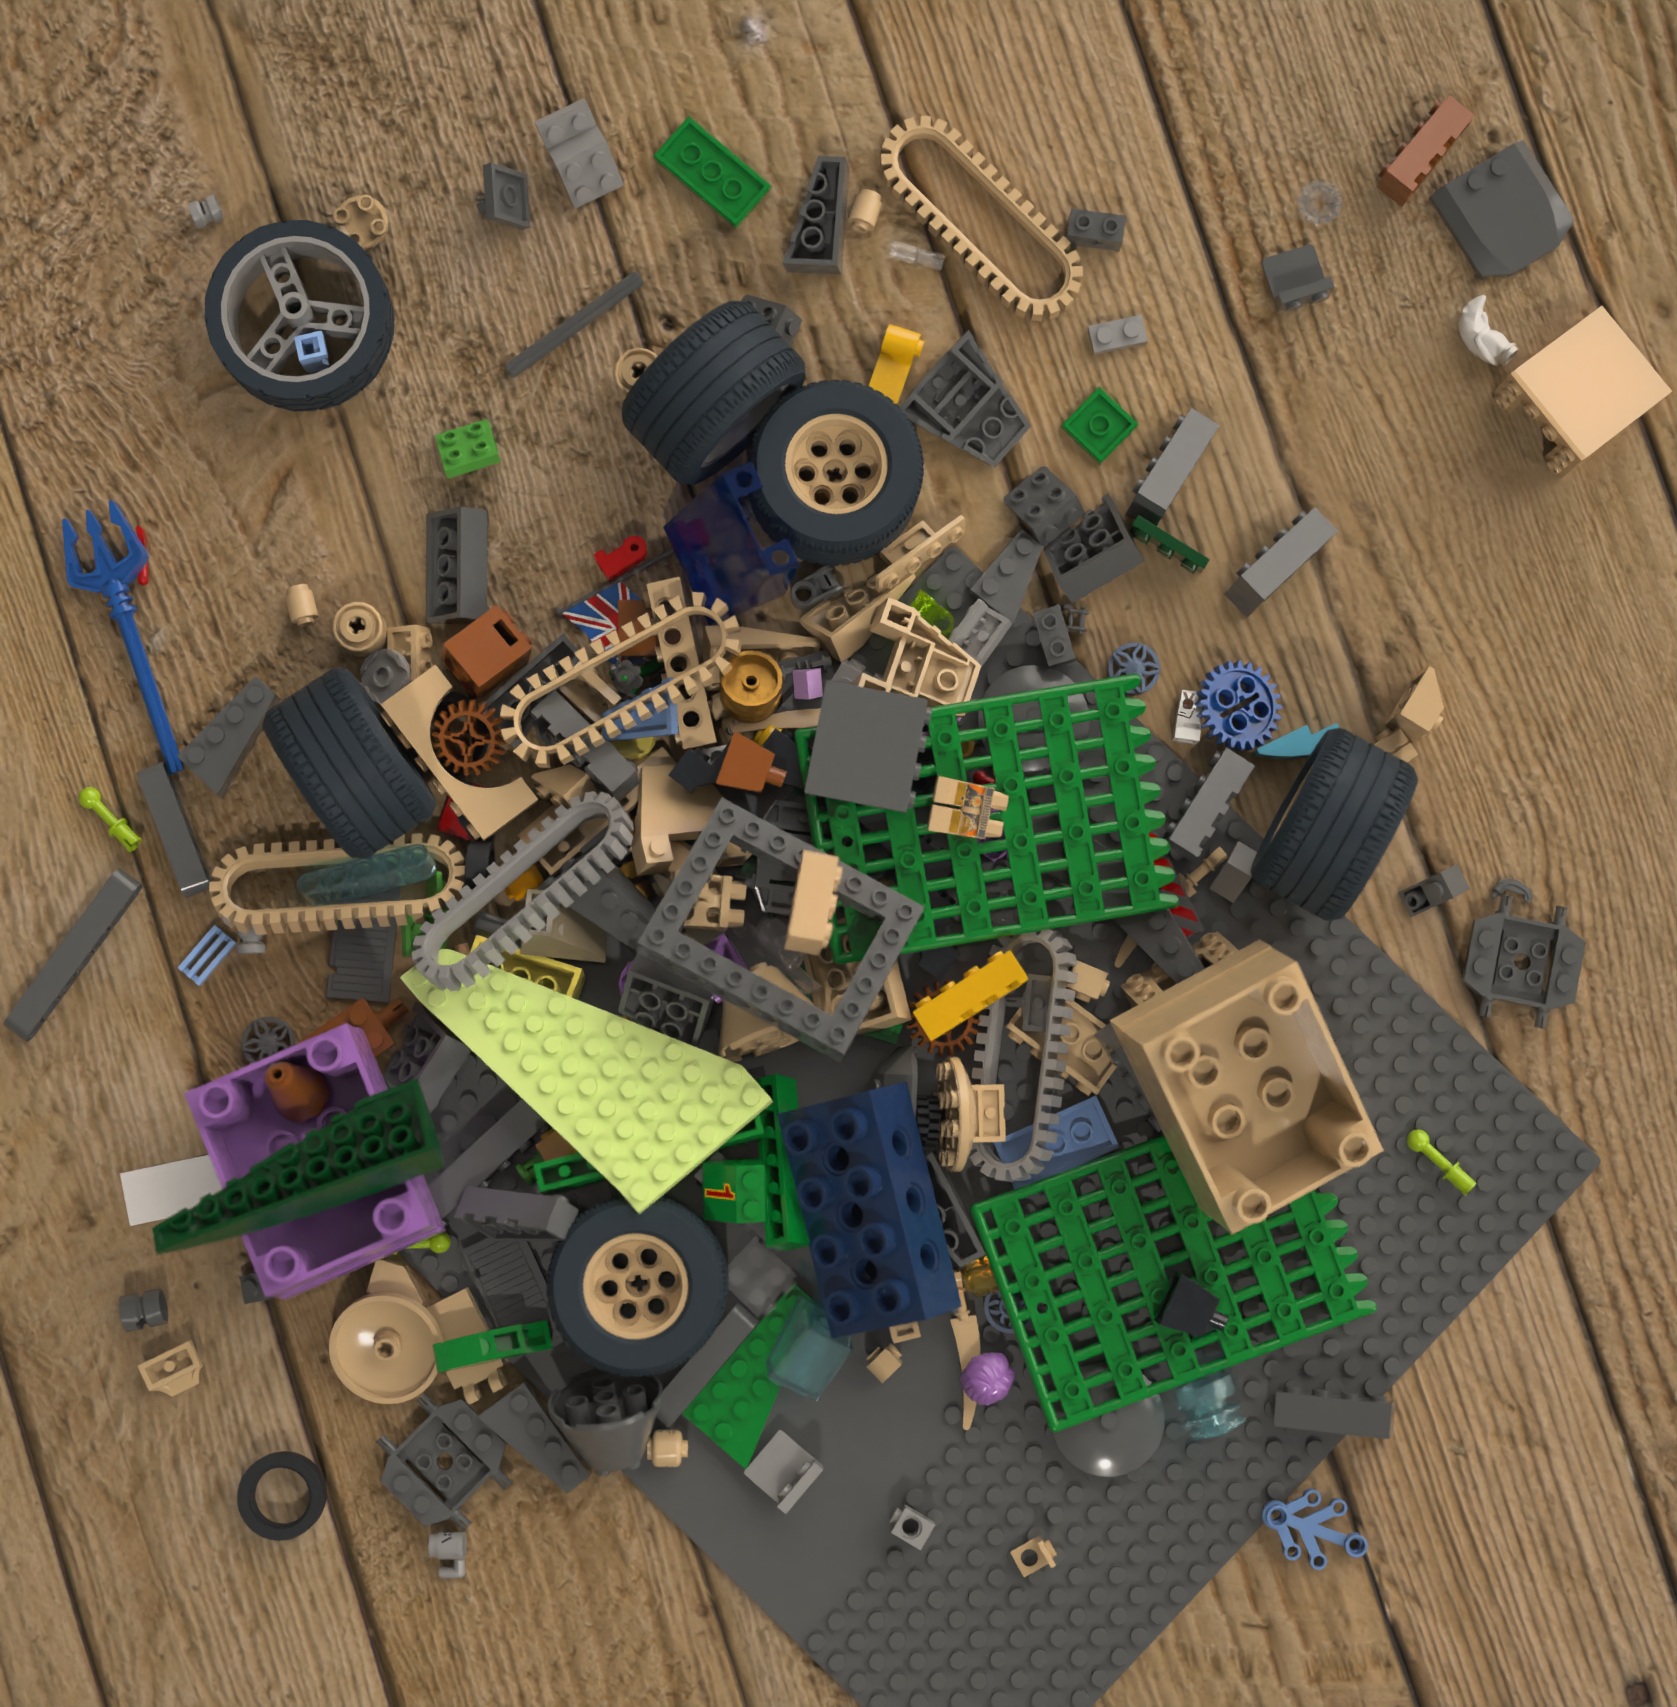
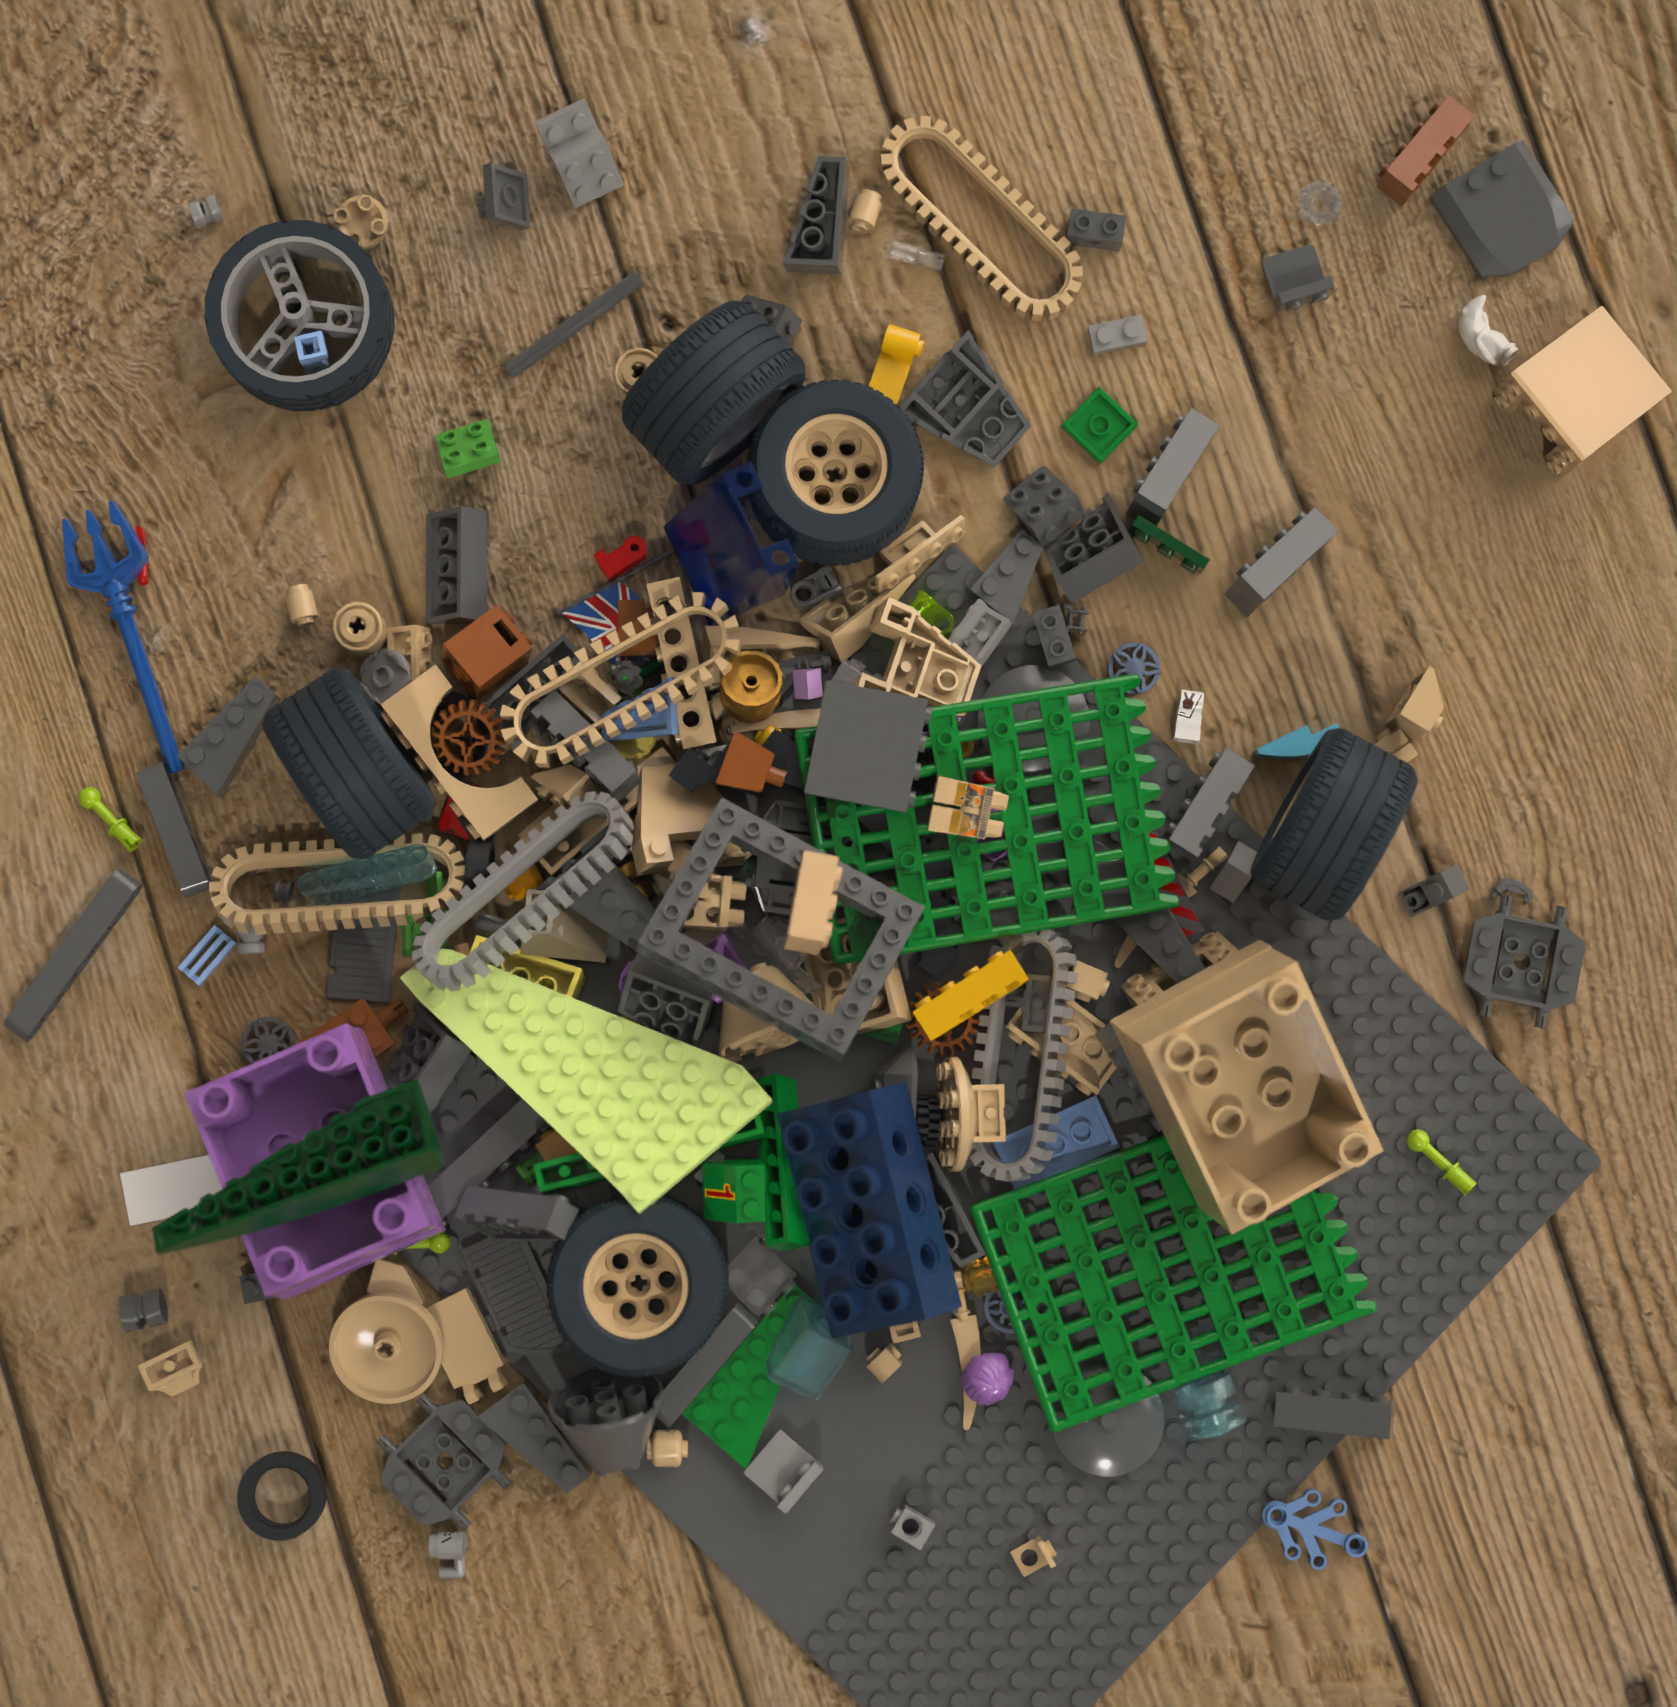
dark orange cone [265,1061,330,1123] -> none
green slope [432,1320,553,1373] -> none
green plate [653,116,772,229] -> none
black torso [1154,1271,1228,1336] -> none
blue gear [1195,660,1283,751] -> none
none -> dark grey bush [273,878,294,905]

